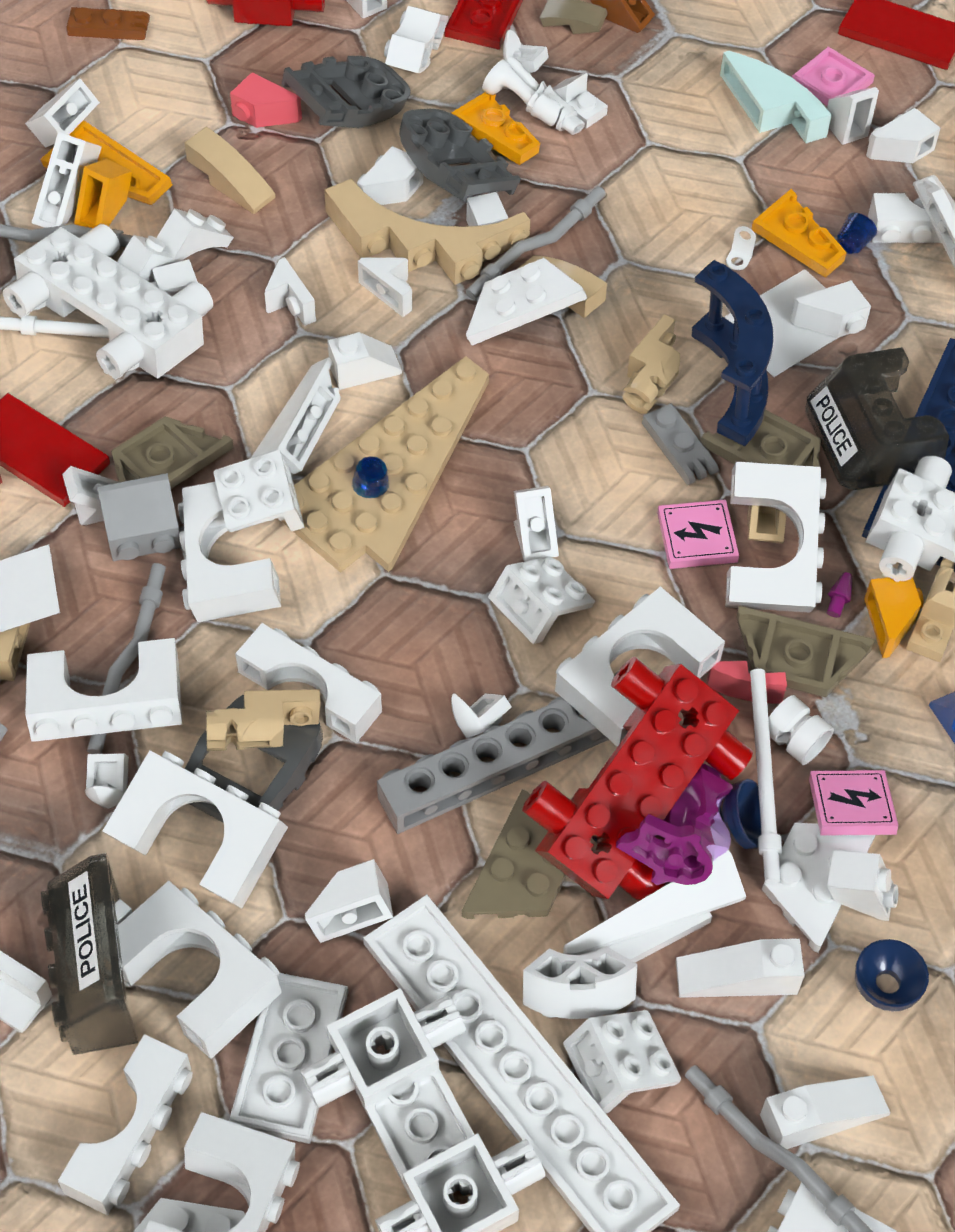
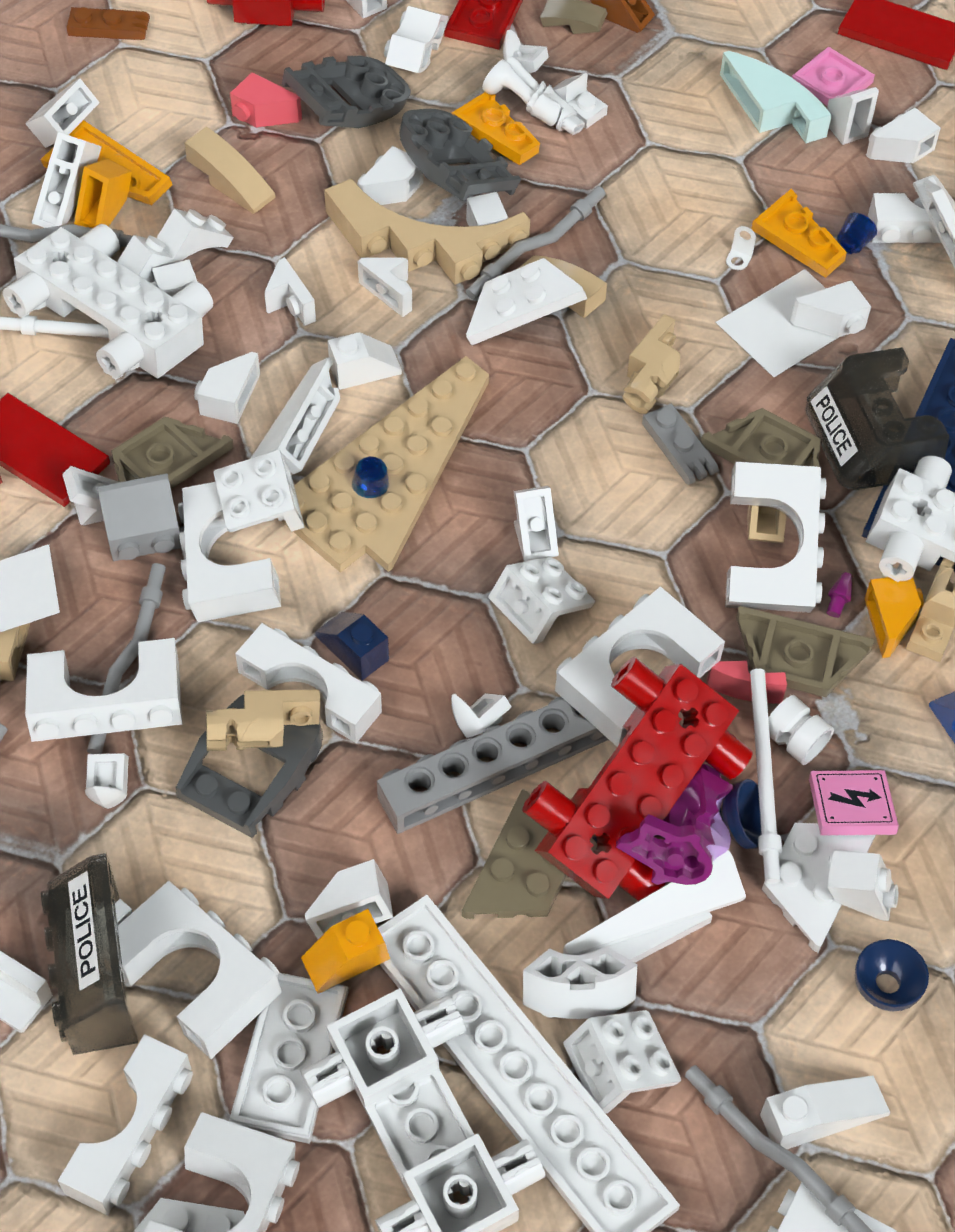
white arch [103,750,288,909] -> none
bright pink tile [657,500,739,569] -> none
white slope [676,939,804,998] -> none
dark blue fence [691,260,773,446] -> none
none -> white slope [194,352,260,424]
none -> light orange slope [301,909,390,994]
none -> dark blue slope [315,612,389,681]

